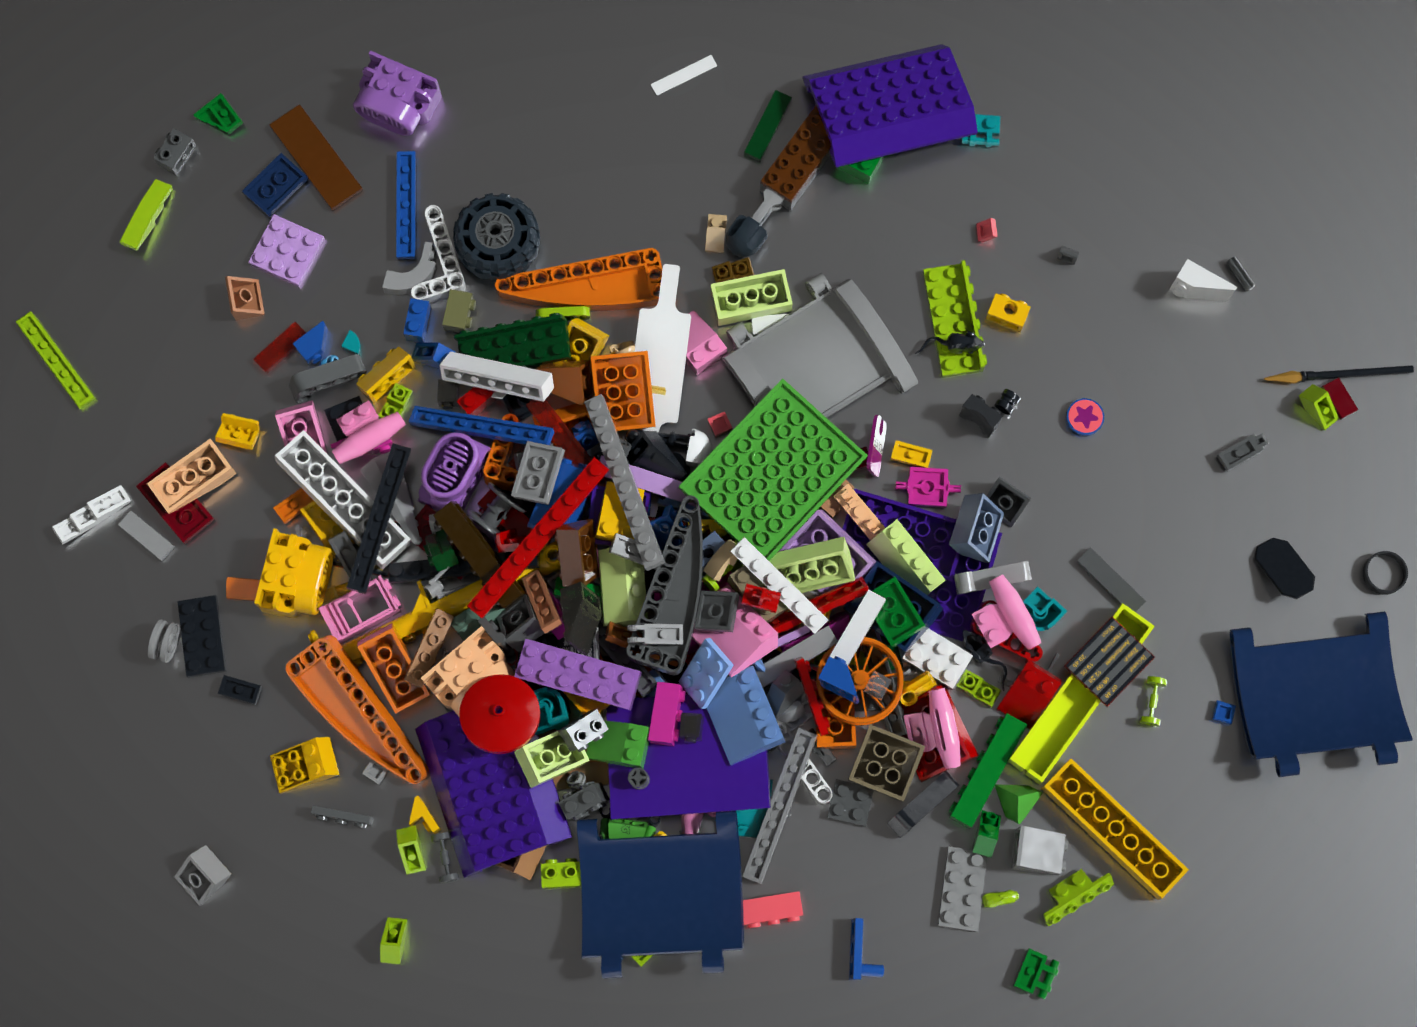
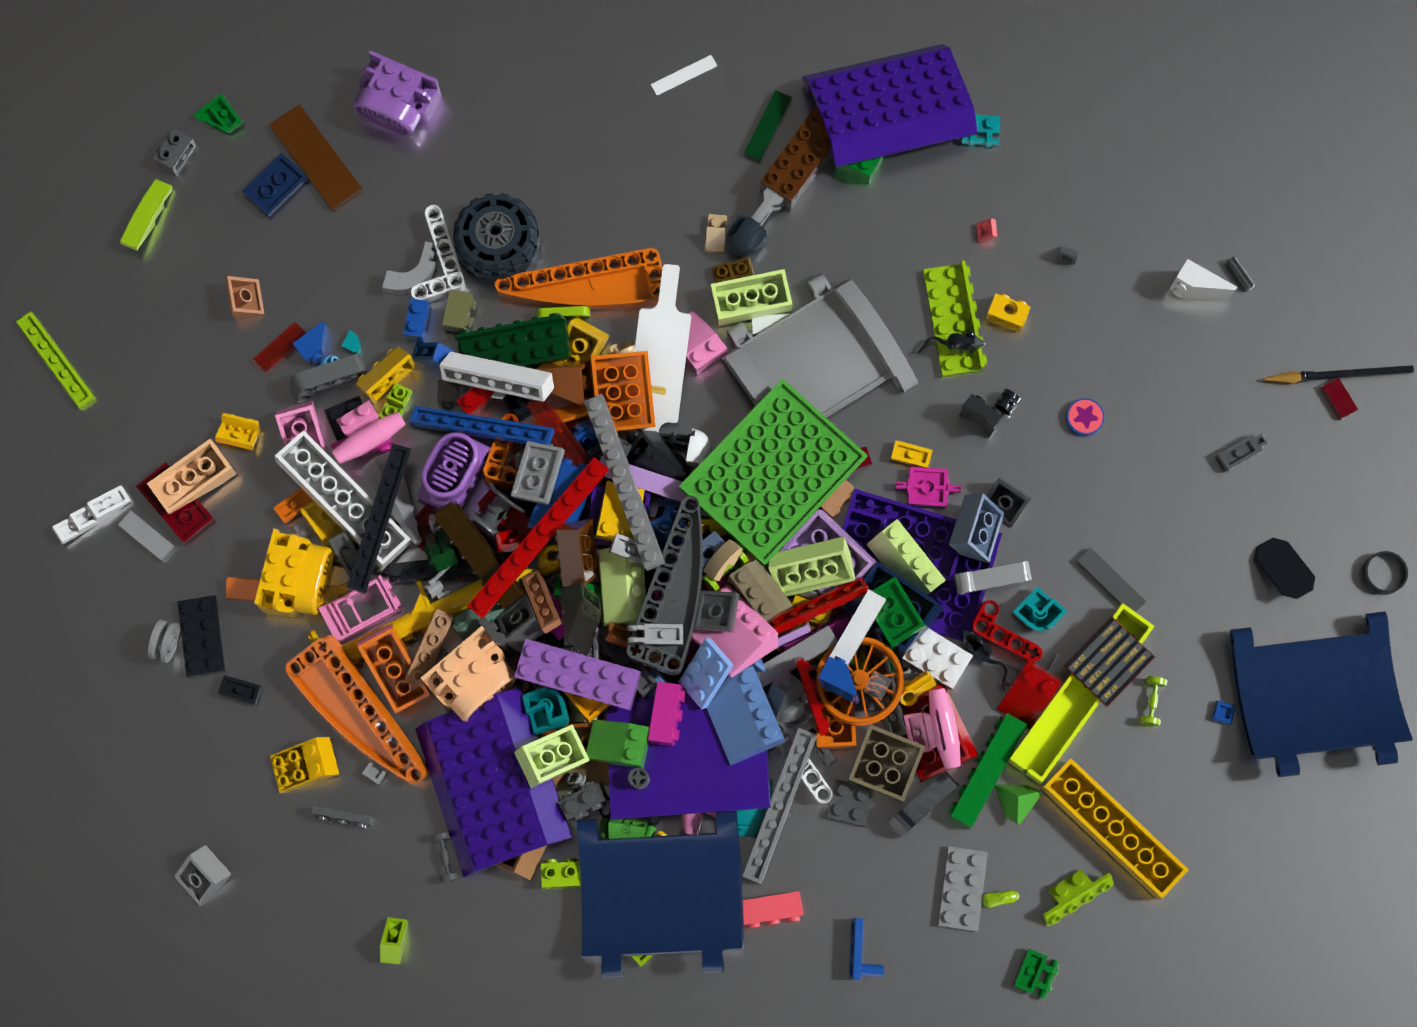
lavender plate [248,214,325,287] -> none
blue plate [396,151,416,259] -> none
lime slope [396,825,426,874] -> none
yellow slope [409,796,441,834] -> none
red dish [459,674,540,754] -> none
brick [558,709,609,752] -> none
clear smoke brick [680,713,704,744] -> none
coral plate [707,411,733,437] -> none
white plate [730,537,828,634] -> none
red hips [741,584,781,613] -> none
light nougat plate [833,484,885,540] -> none
magenta piece [867,415,886,477] -> none
lime slope [956,669,1001,708] -> none
bright pink plate [971,574,1041,650] -> none
green slope [972,810,1001,858] -> none
slope [1011,826,1068,875] -> none
lime slope [1299,384,1339,430] -> none

